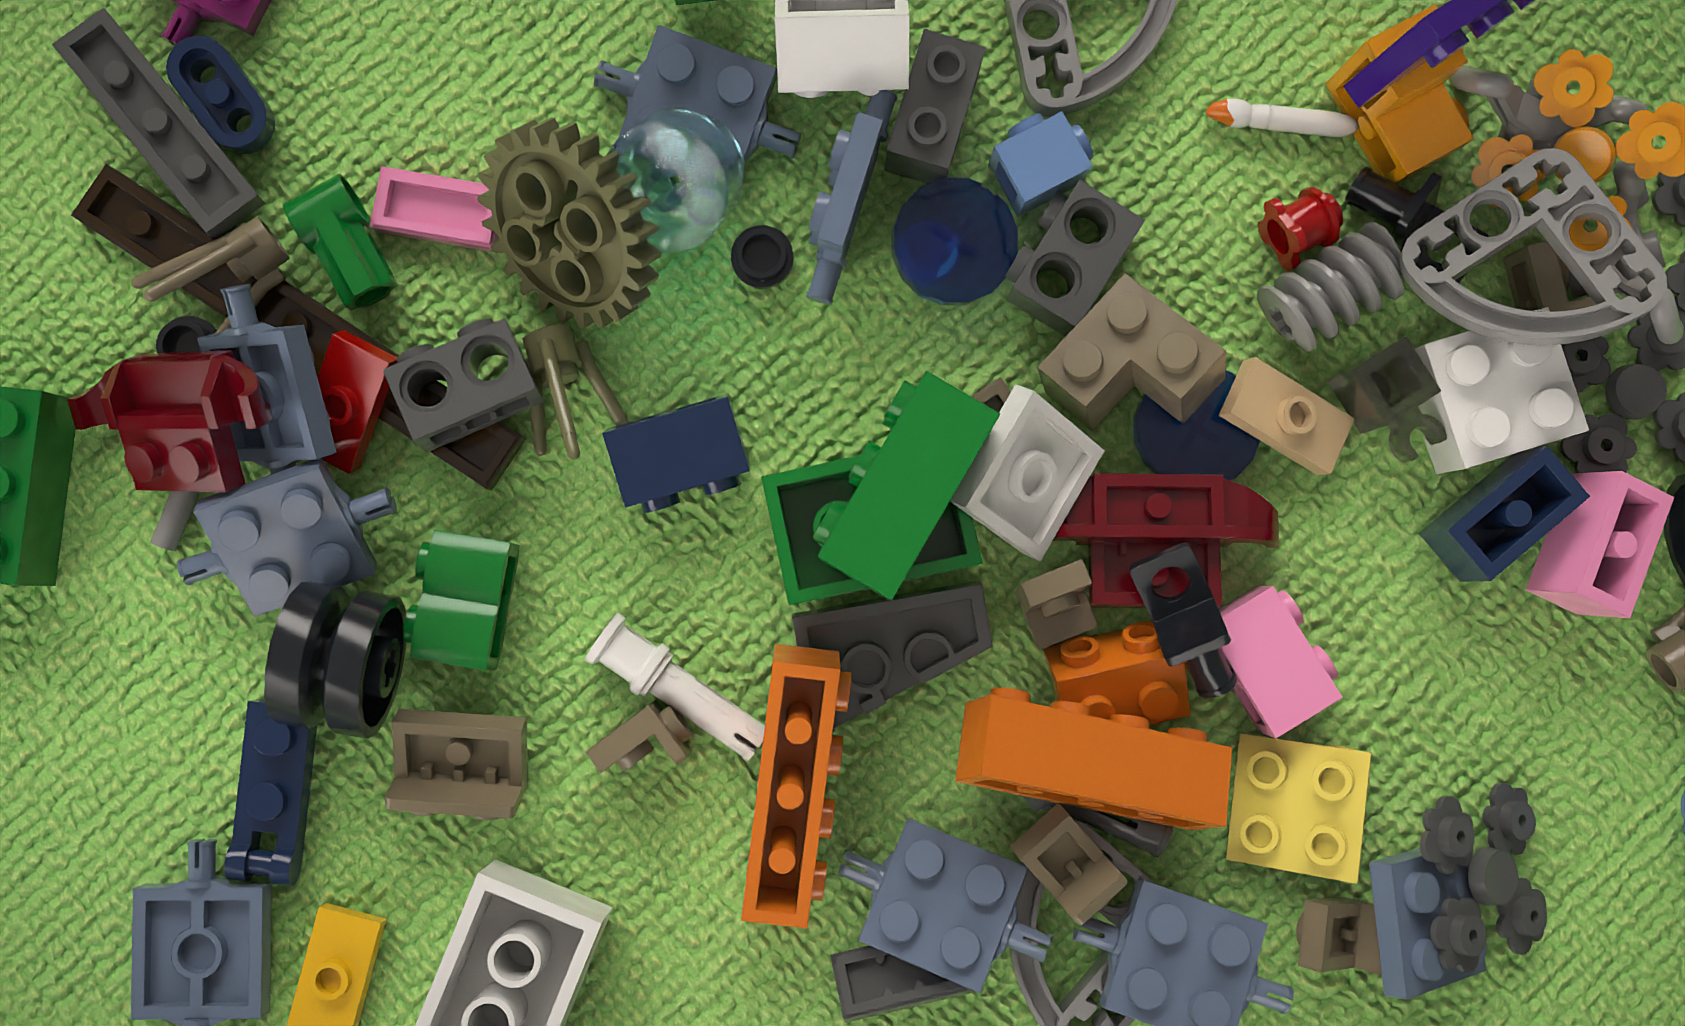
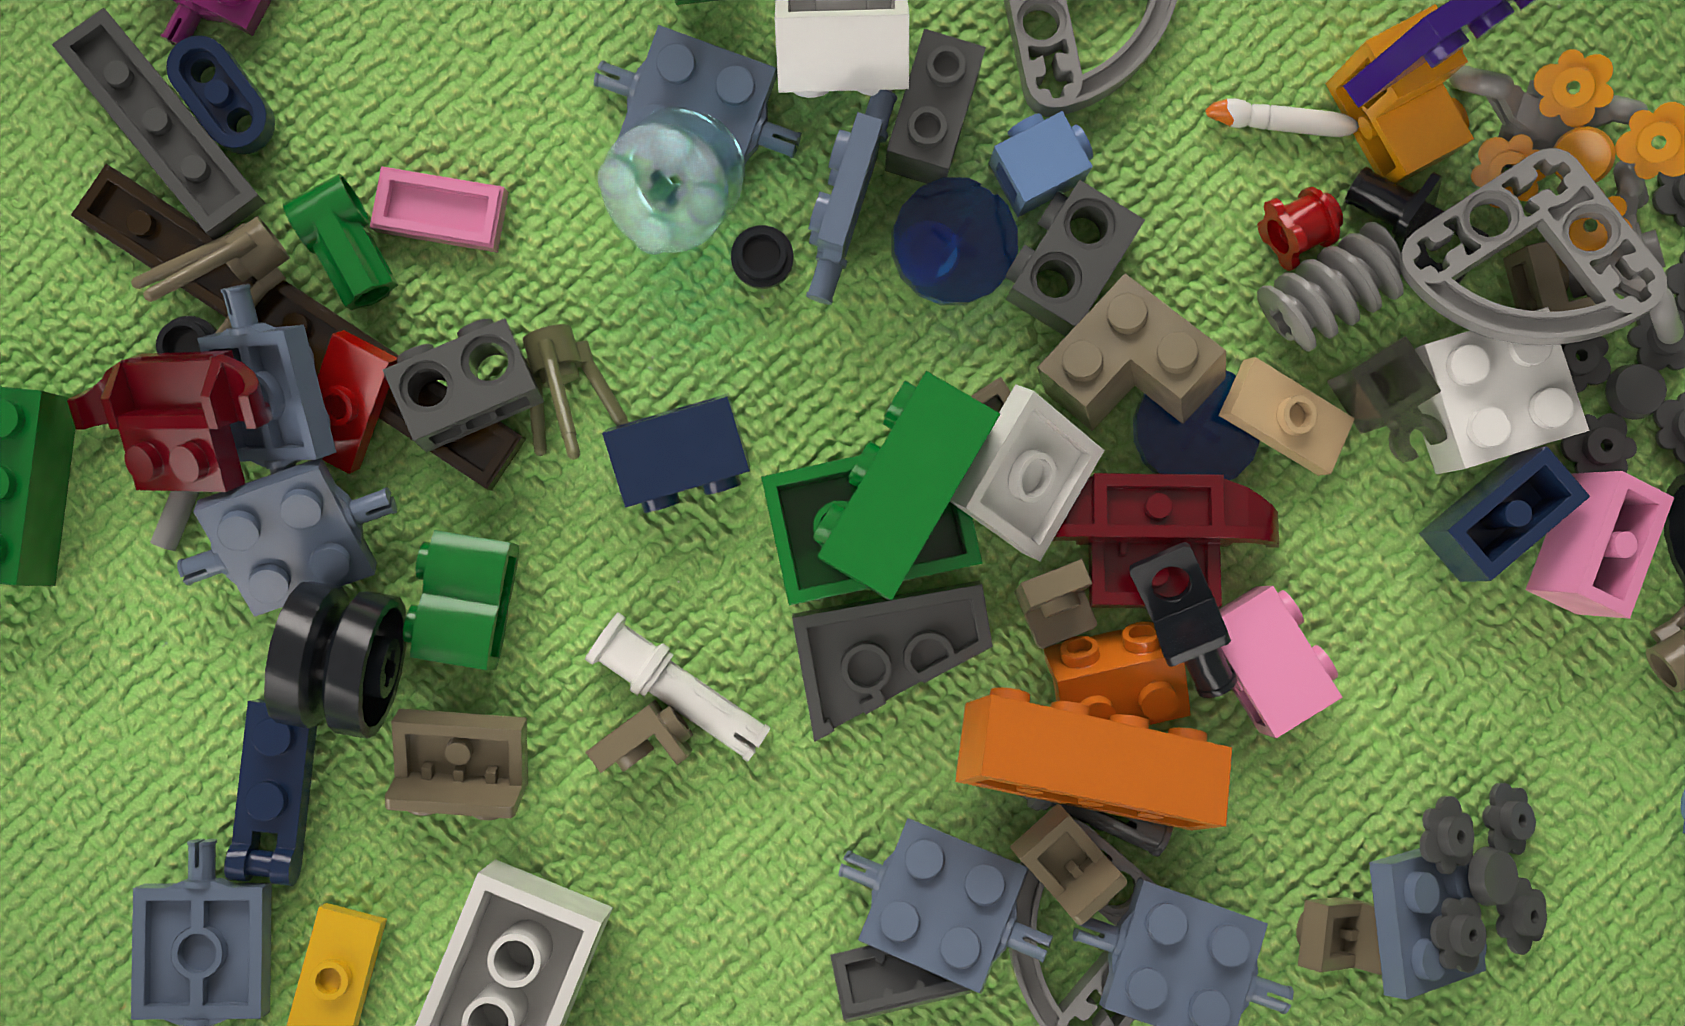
olive gear [477,117,662,329] -> none
orange brick [741,644,851,928] -> none
light yellow hinge [1226,733,1372,884] -> none

